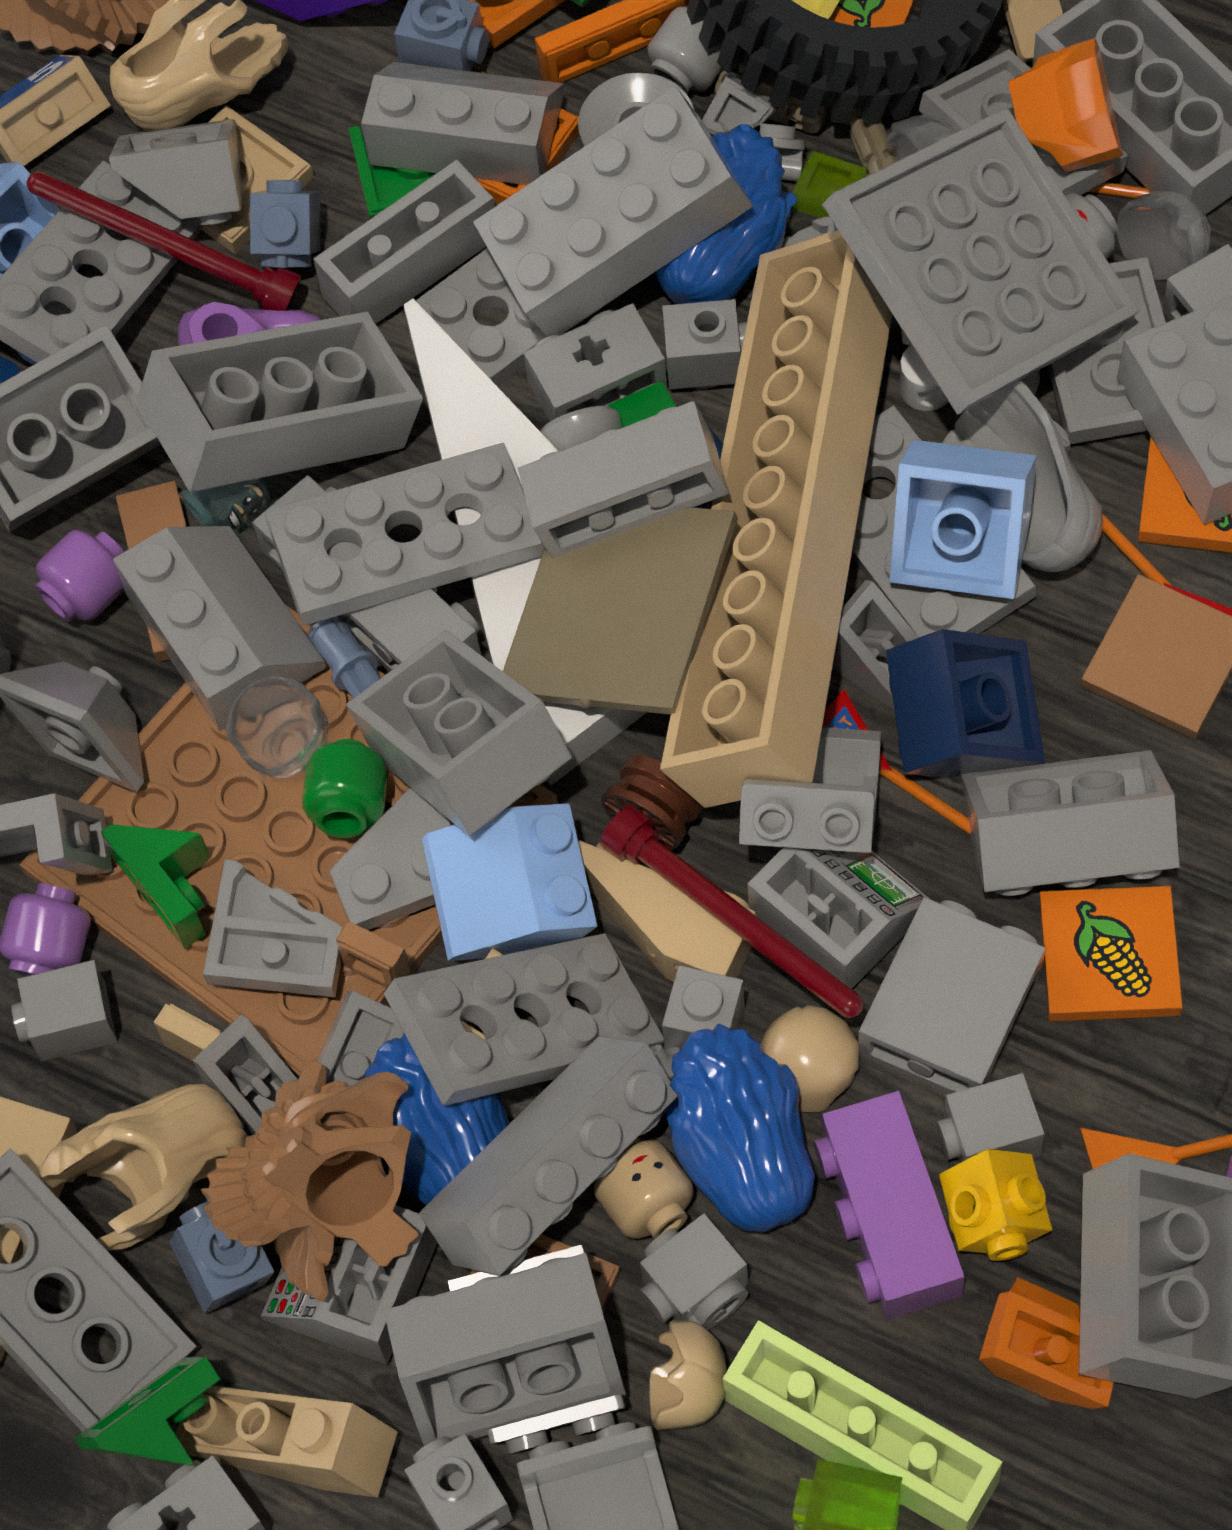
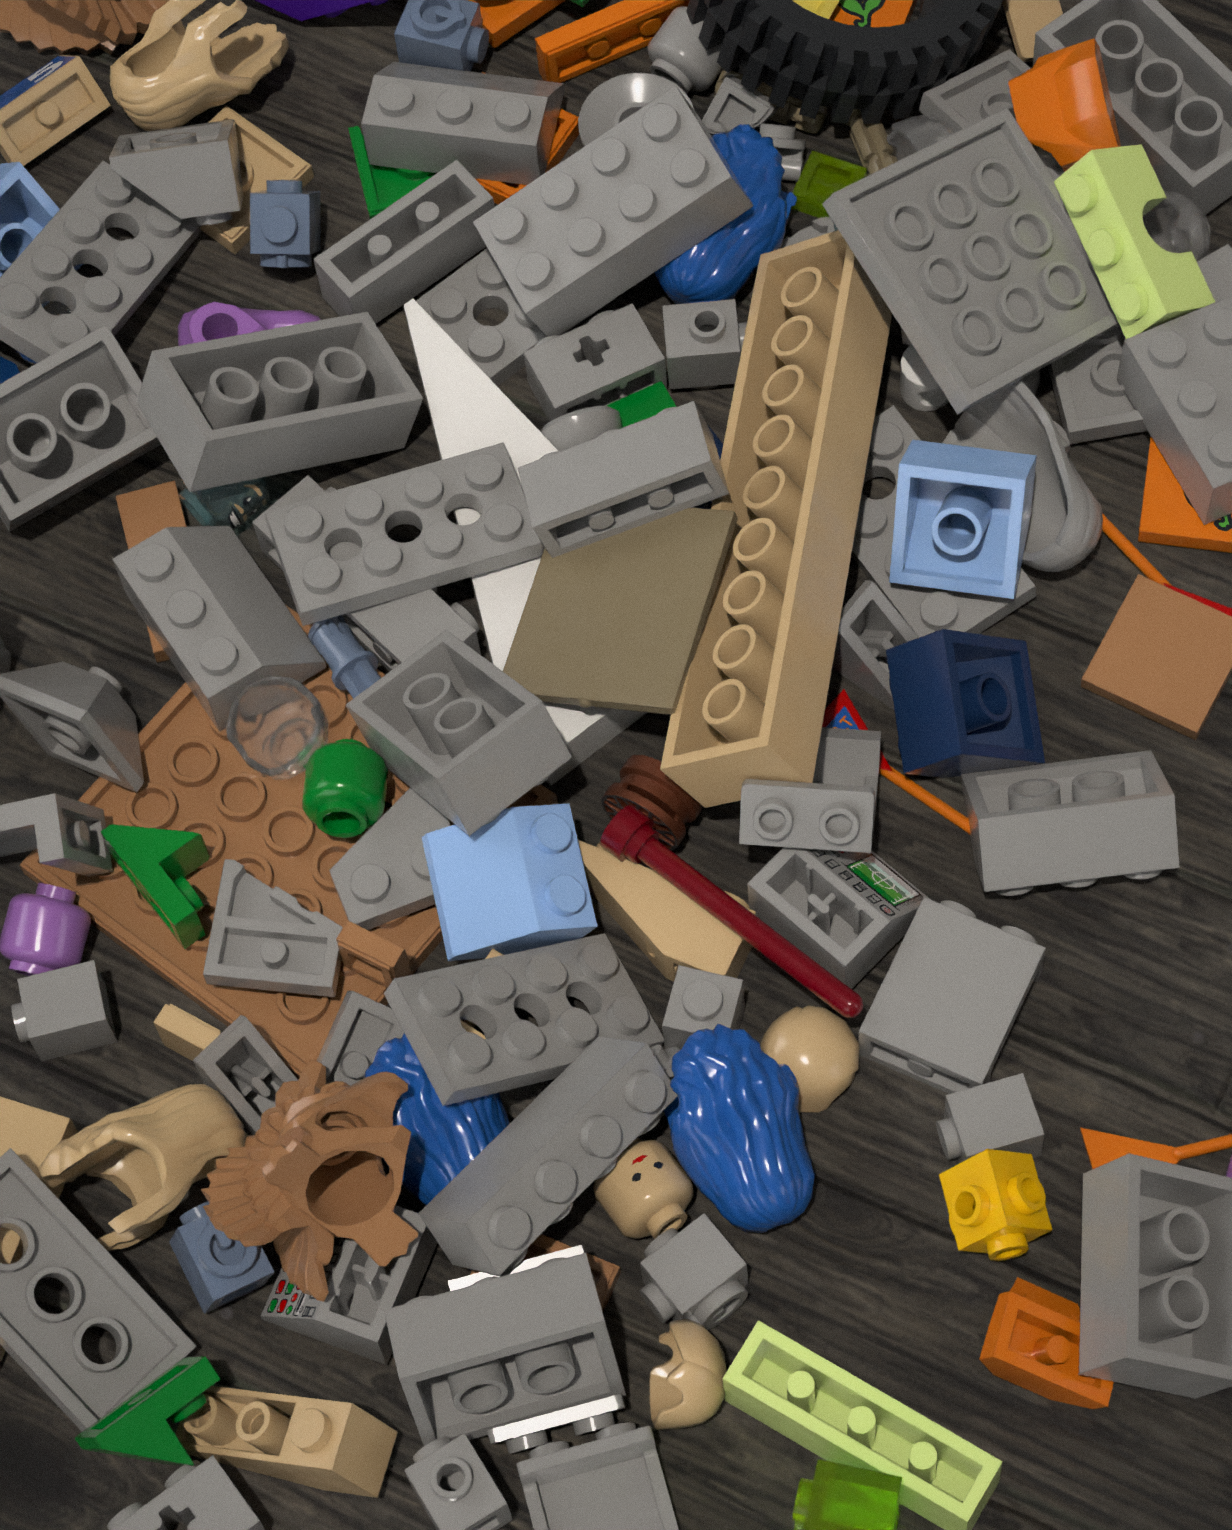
dark red piece [26,171,302,311] -> none
medium lavender head [34,530,124,622] -> none
medium lavender brick [813,1091,965,1320] -> none
orange tile [1039,886,1182,1022] -> none
none -> yellowish green arch [1054,144,1215,339]

